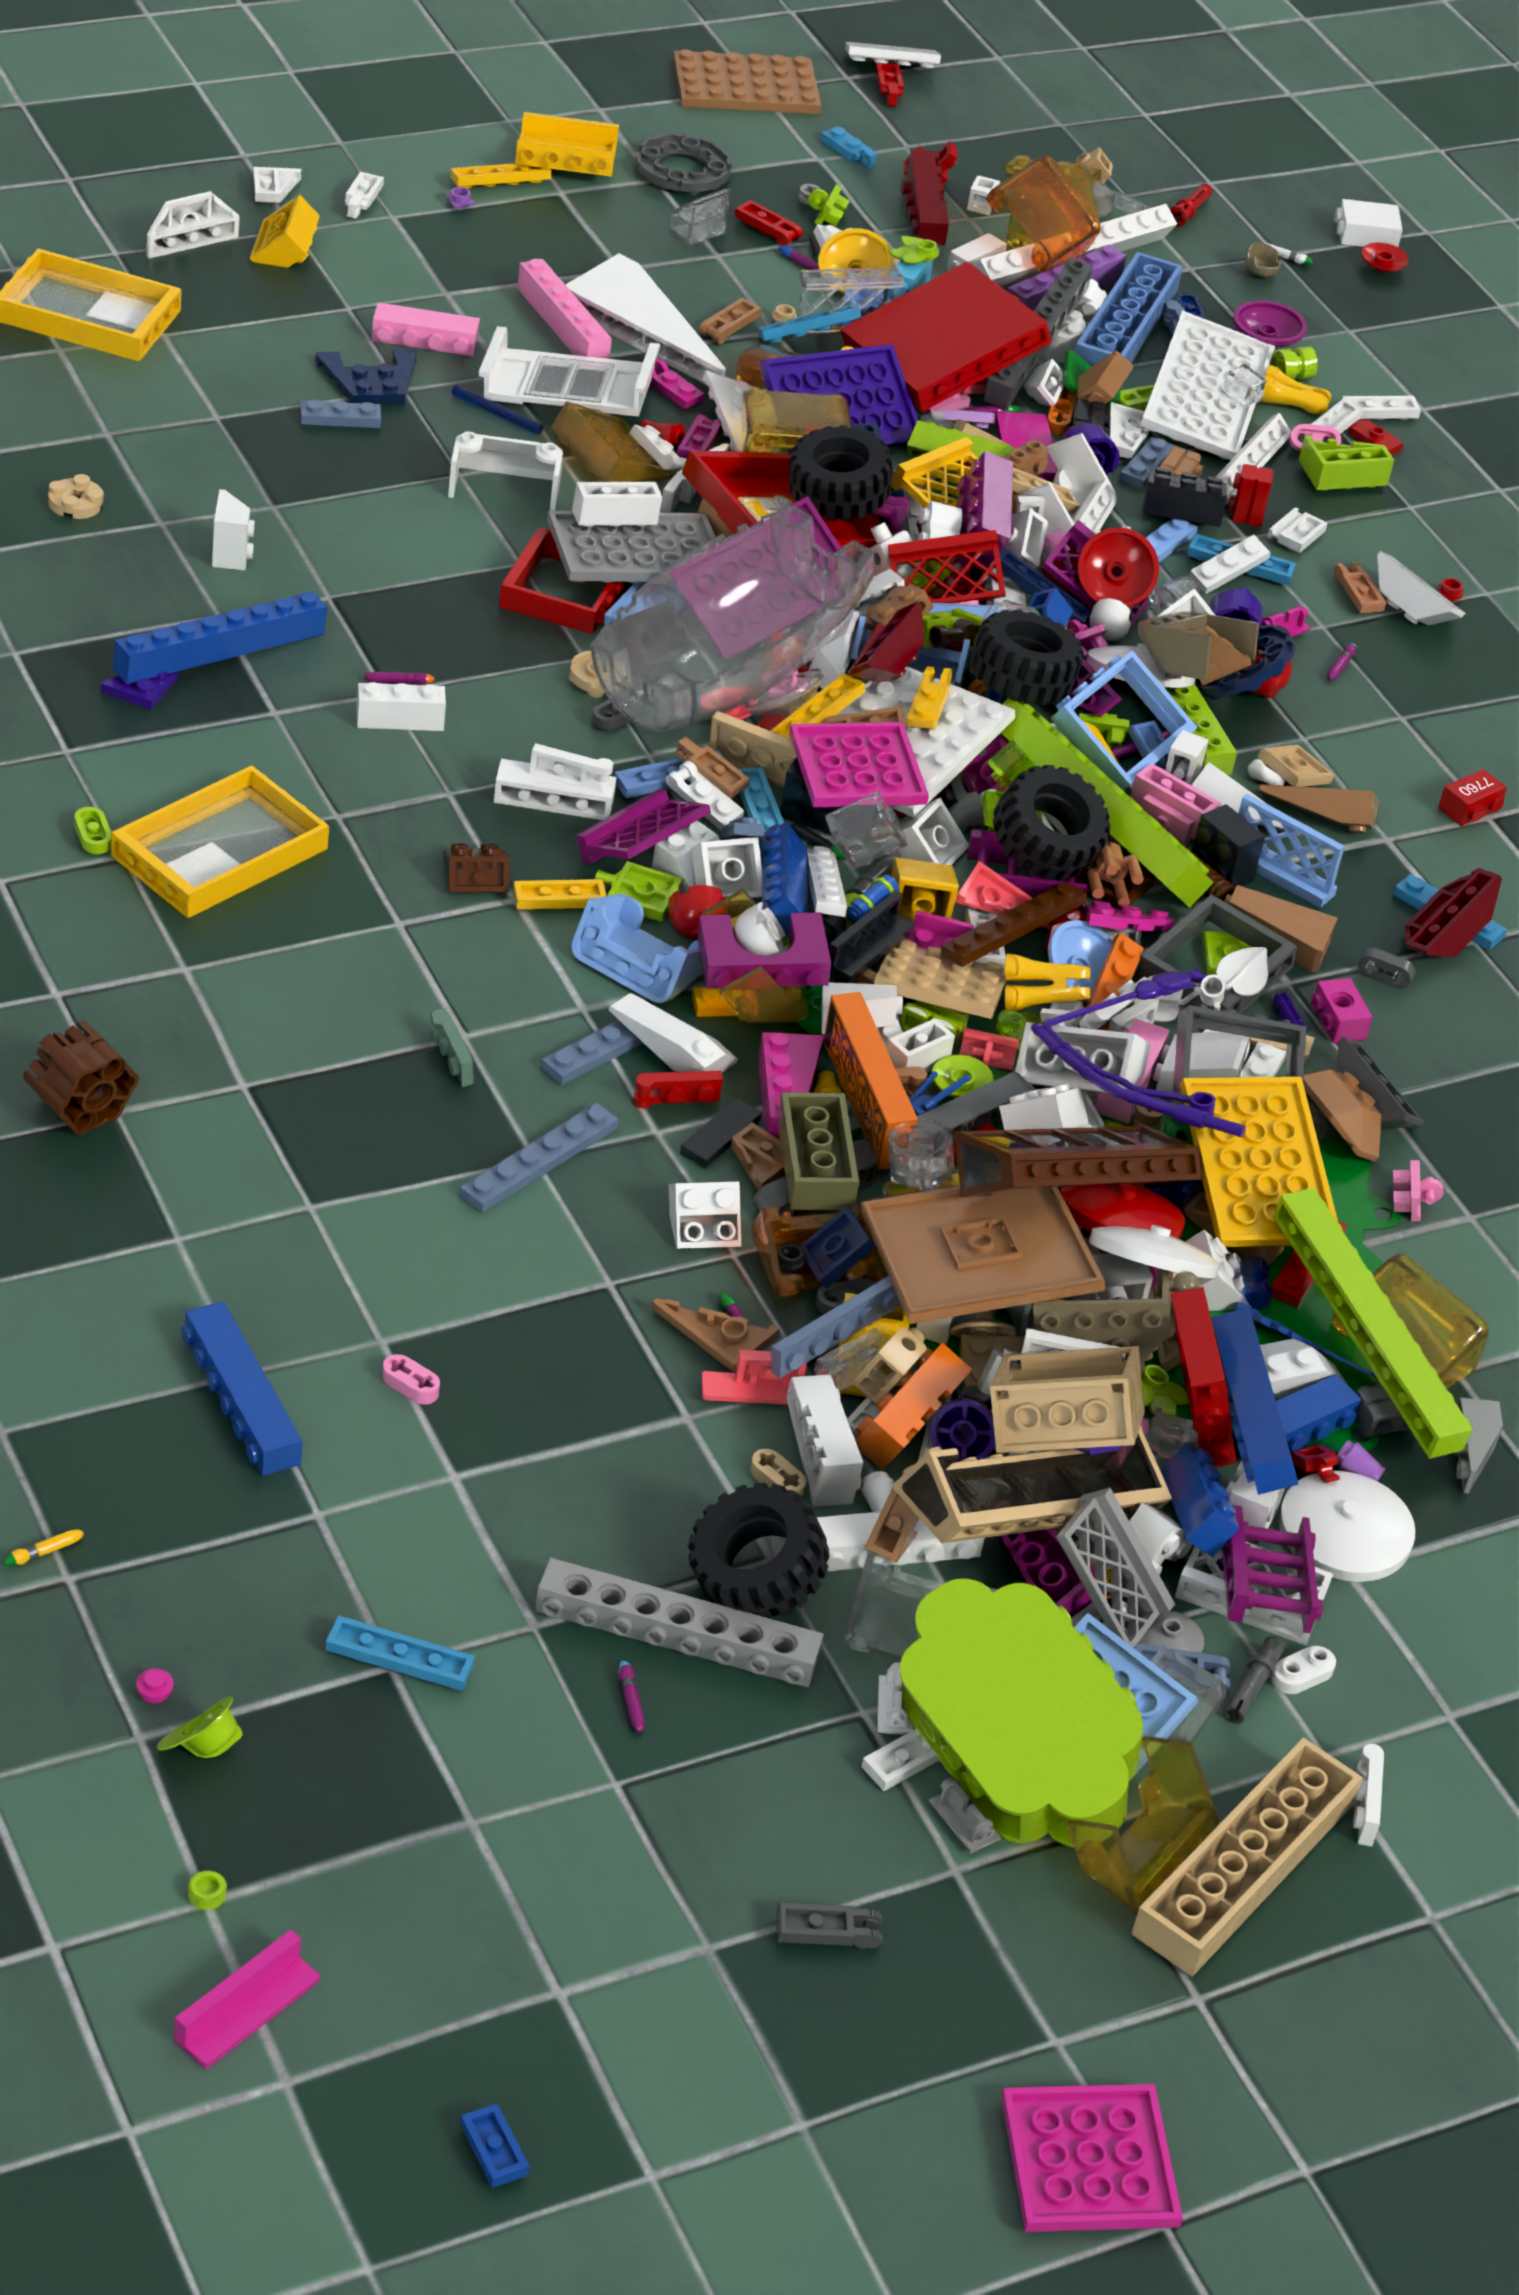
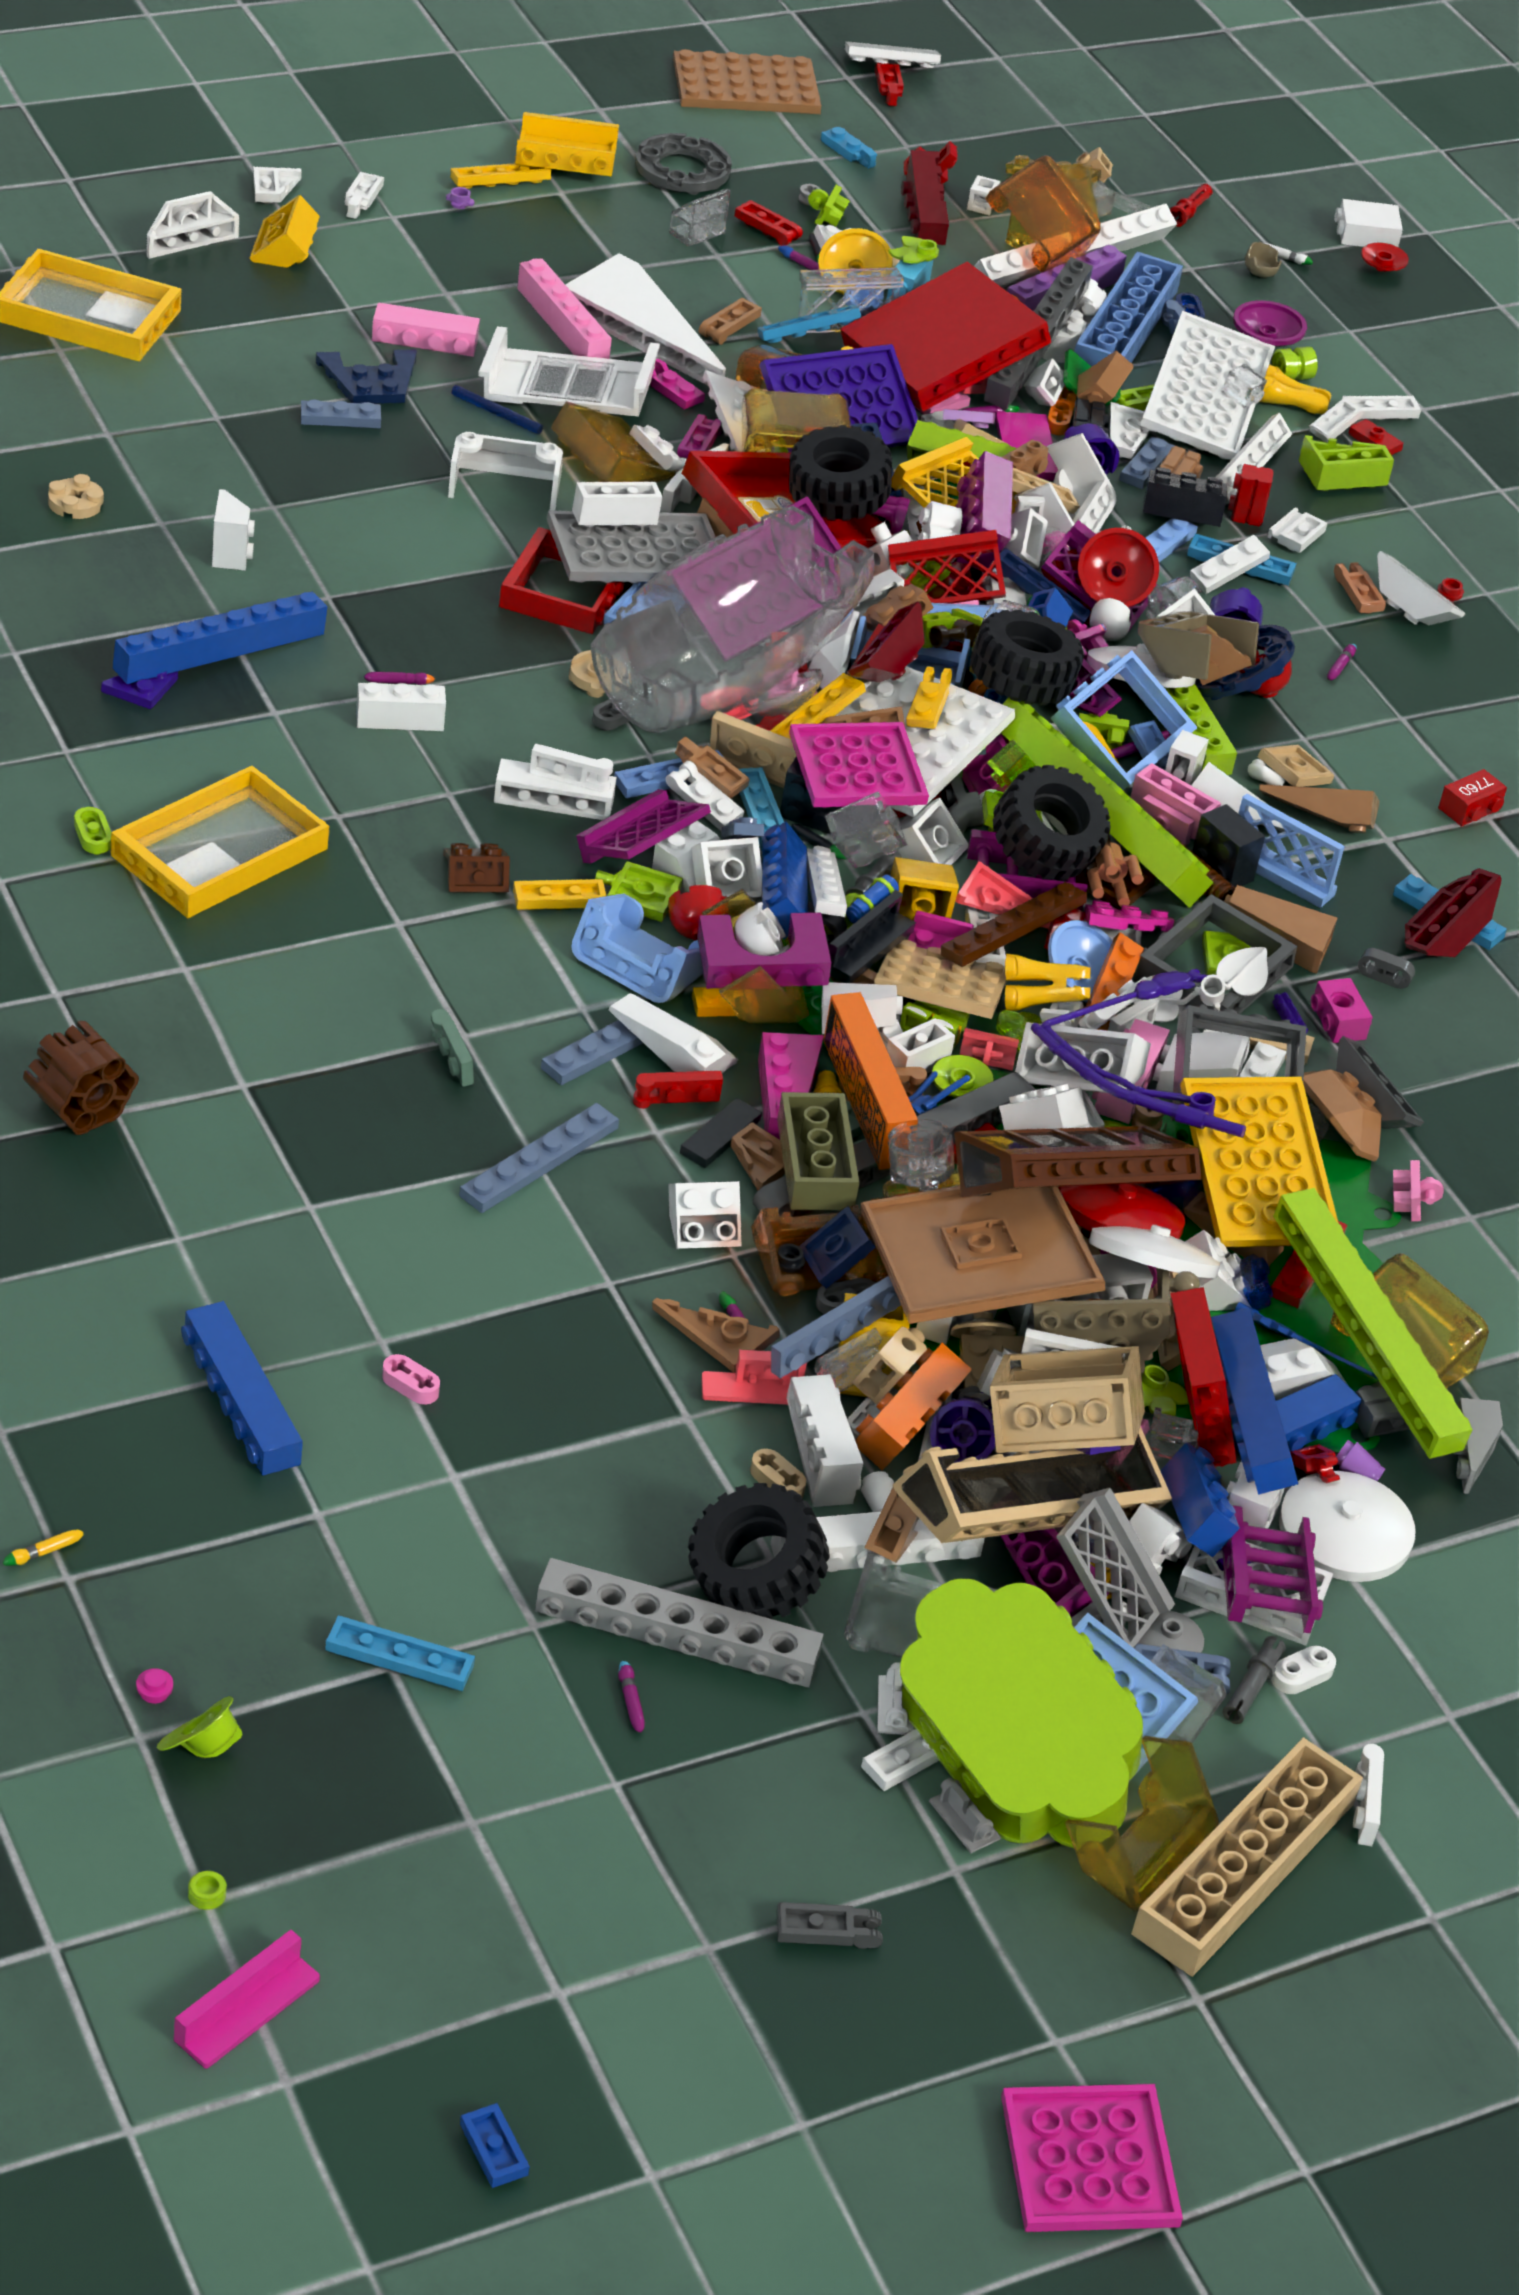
red cone [641,419,686,449] -> none
tan plate [772,304,797,323] -> none
white brick [947,233,1007,272] -> none
dark pink hinge [1262,606,1311,637] -> none
bright pink plate [1289,424,1341,452] -> none

